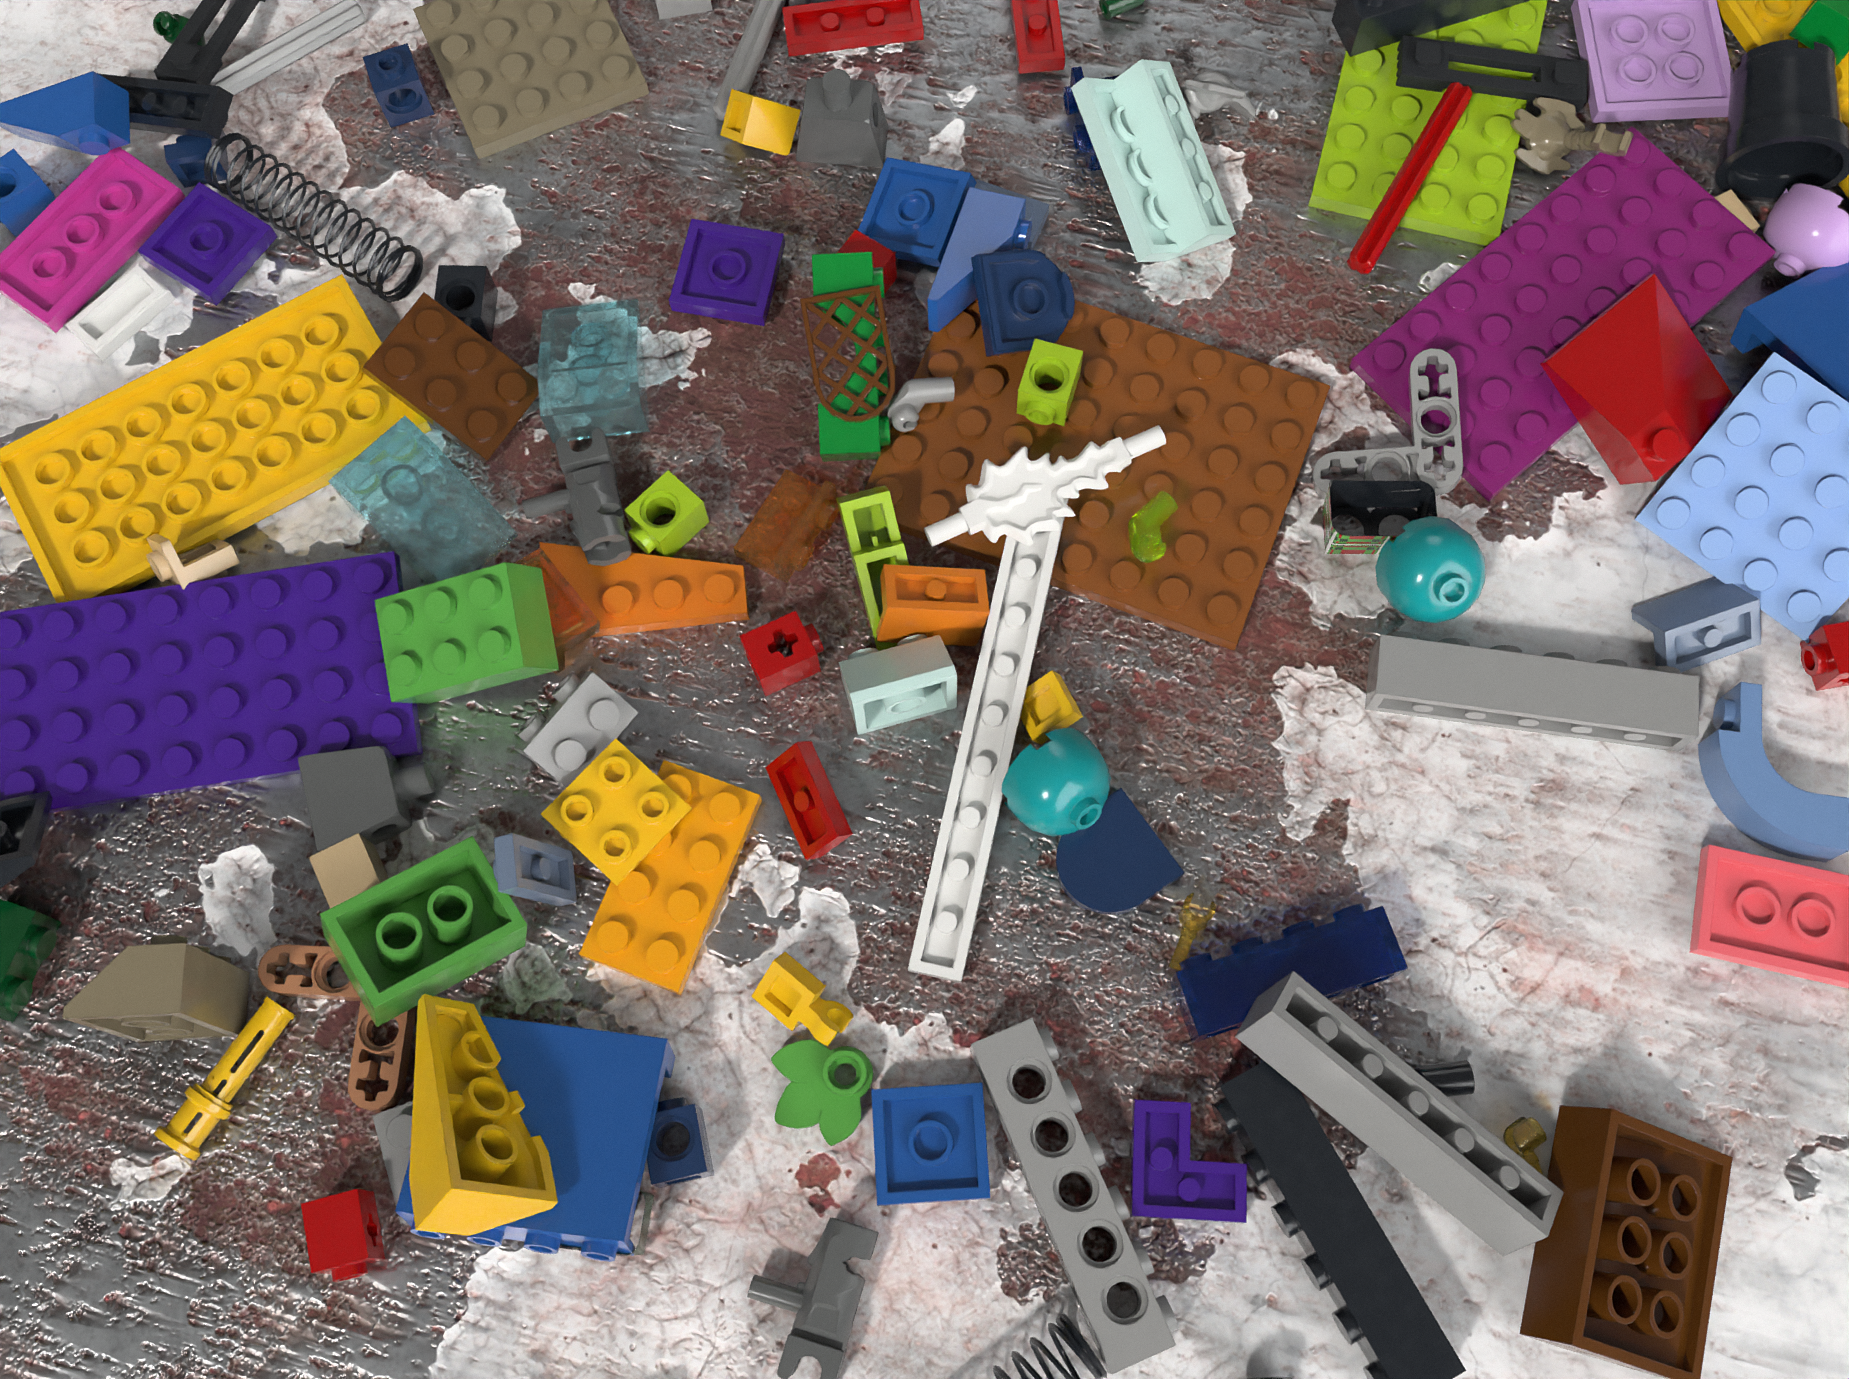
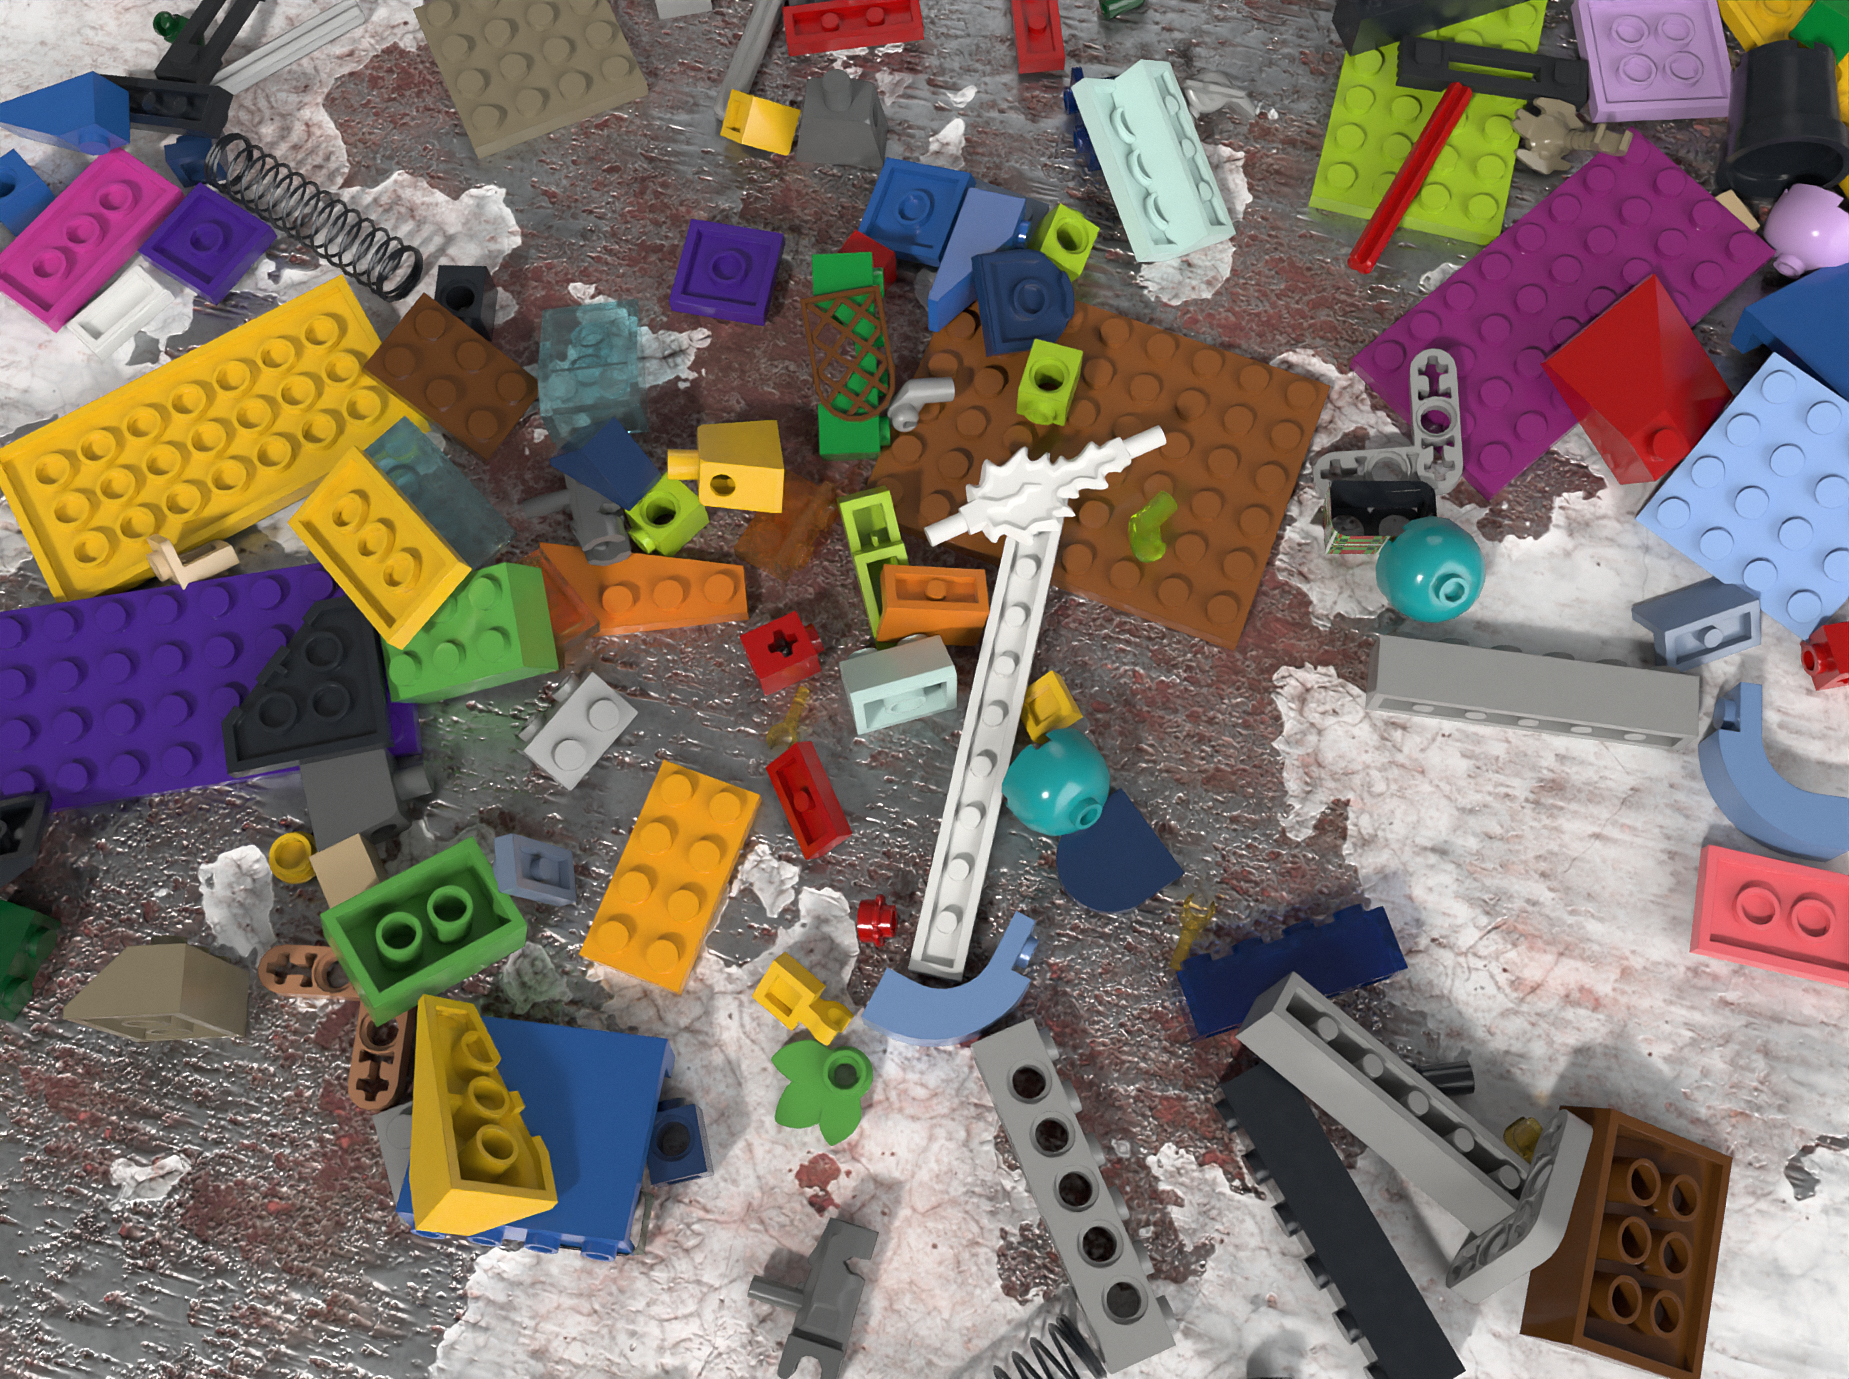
yellow pin [153,996,296,1161] -> none
red brick [301,1189,385,1282] -> none
dark blue brick [363,43,435,128] -> none
yellow hinge [540,738,692,886] -> none
blue plate [871,1082,990,1206] -> none
dark purple plate [1130,1099,1247,1223] -> none
none -> black plate [221,595,395,778]
none -> yellow plate [269,831,318,884]
none -> yellow plate [287,445,472,650]
none -> dark blue slope [549,416,661,511]
none -> yellow torso [667,420,784,513]
none -> clear yellow hand [766,686,810,749]
none -> red plate [857,894,898,947]
none -> medium blue arch [861,911,1039,1047]
none -> lime brick [1027,203,1100,282]
none -> light grey beam [1446,1109,1593,1304]

